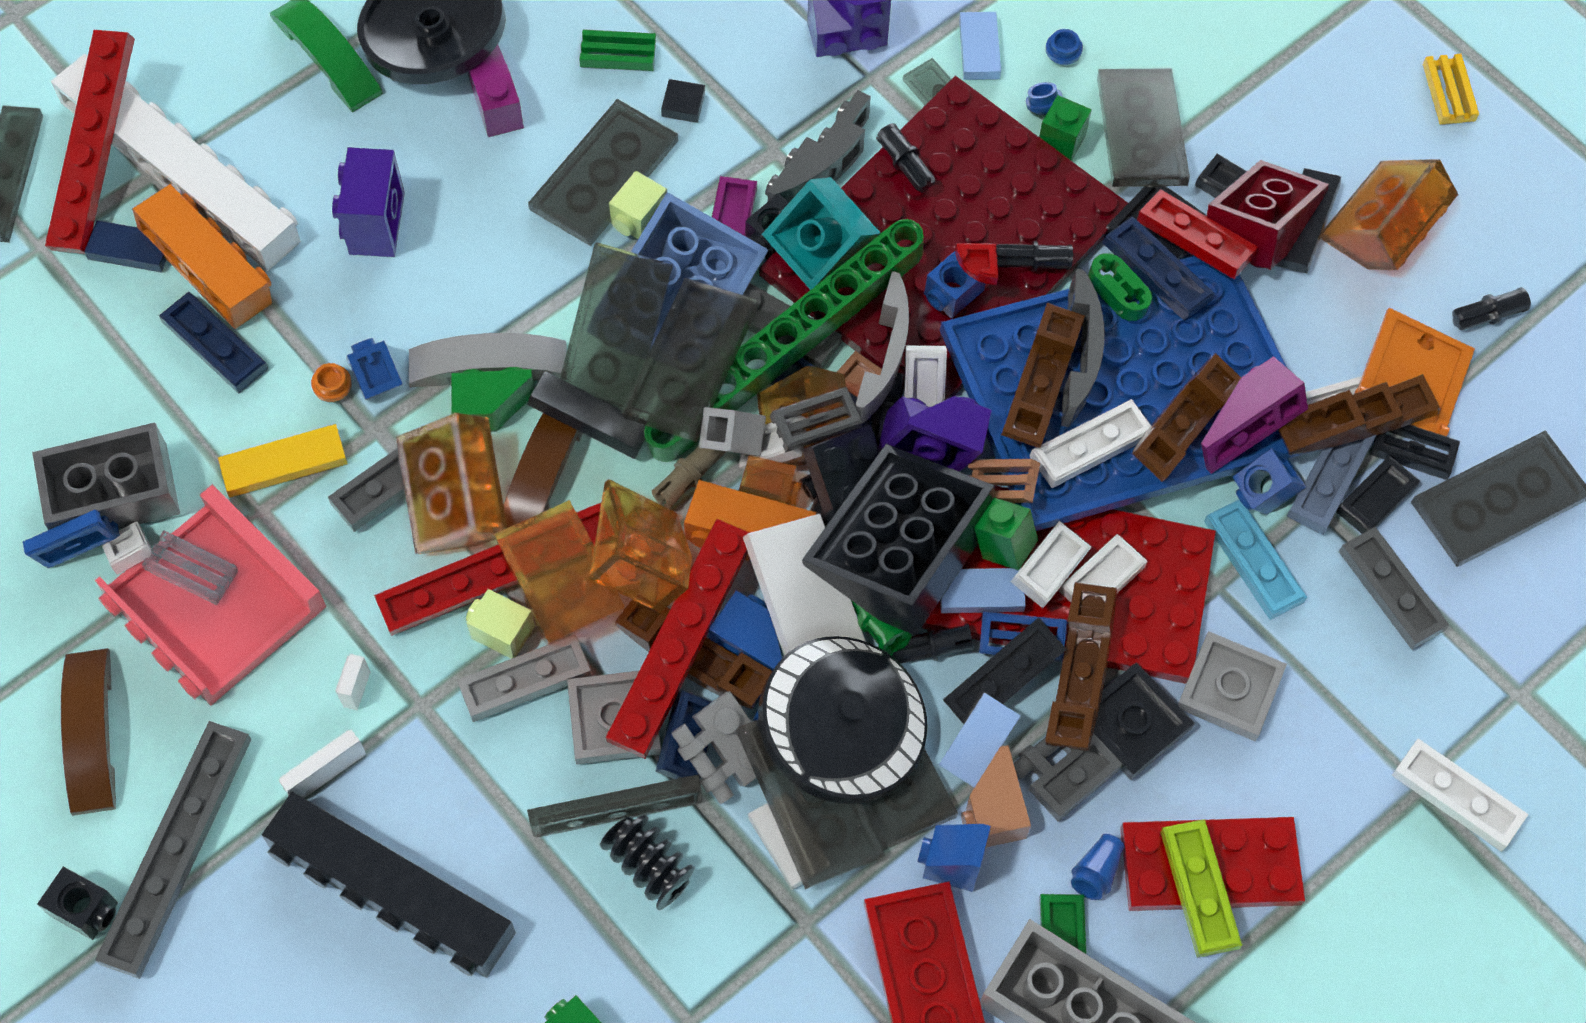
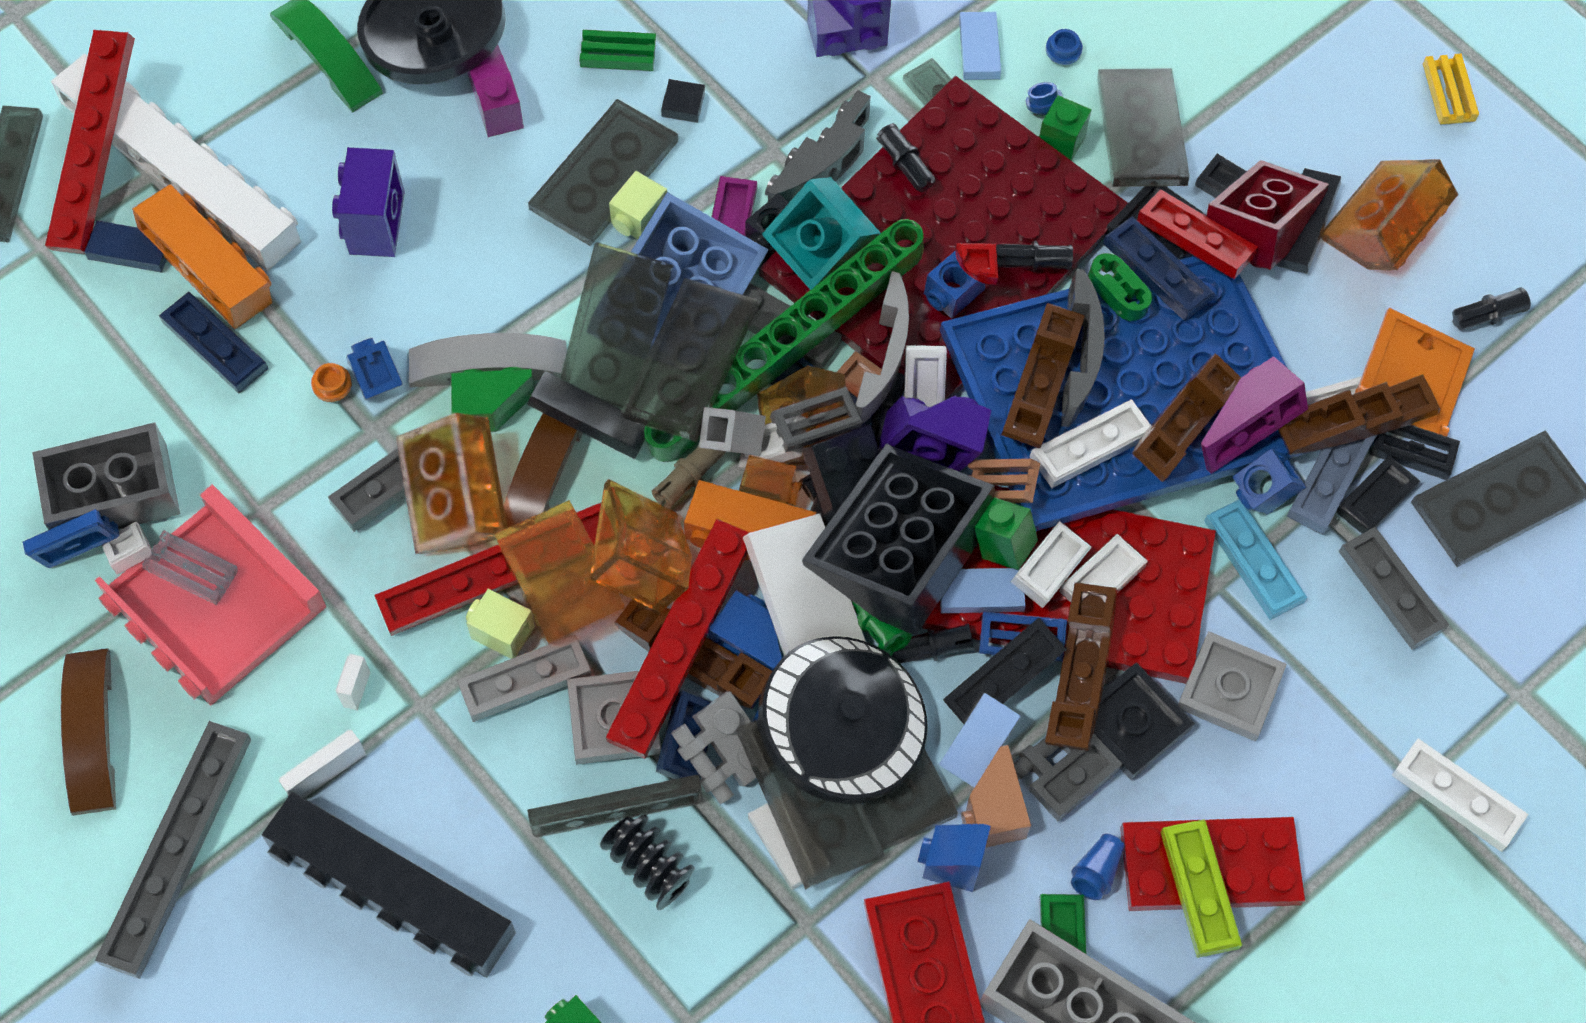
black brick [37,866,118,940] -> none
yellow tile [218,424,348,498] -> none

